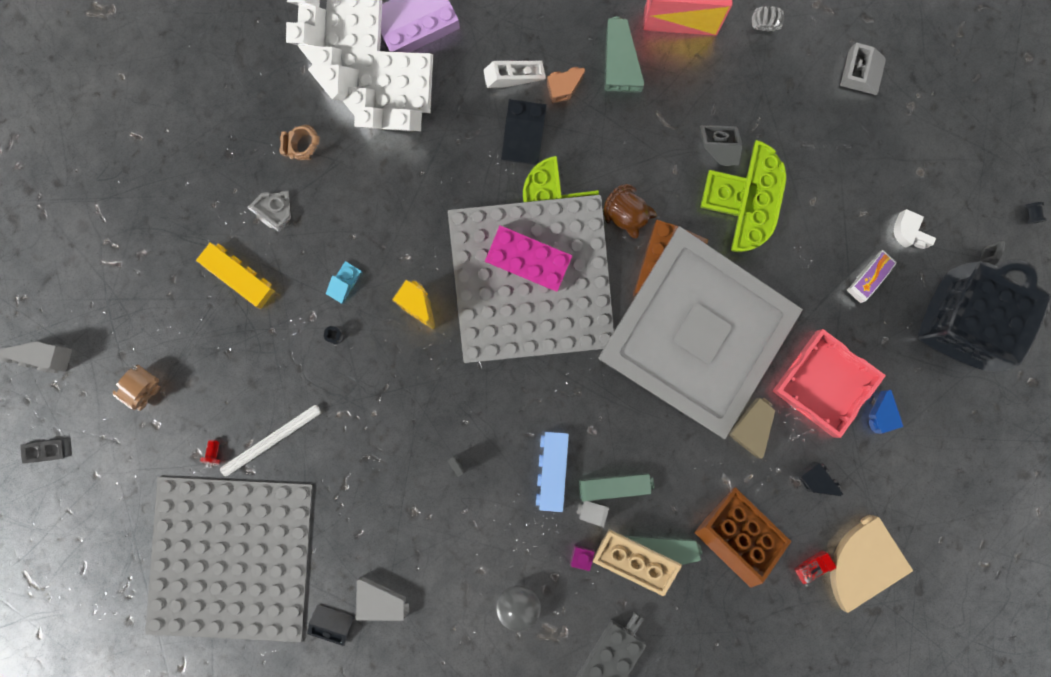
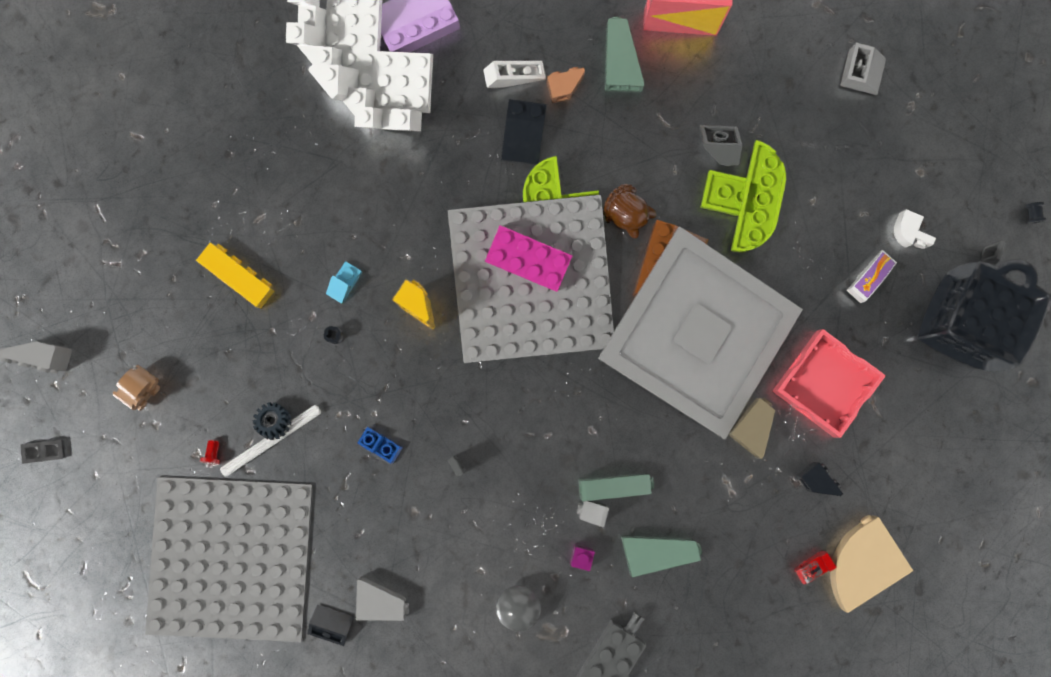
light grey plate [248,191,291,232] -> none
medium nougat piece [279,125,320,161] -> none
light blue brick [536,432,569,512] -> none
tan slope [593,530,682,596] -> none
dark orange slope [694,487,791,588] -> none
light grey gear [751,6,785,32] -> none
blue slope [869,390,904,434] -> none
none -> black bush [253,402,292,440]
none -> blue slope [357,427,403,464]

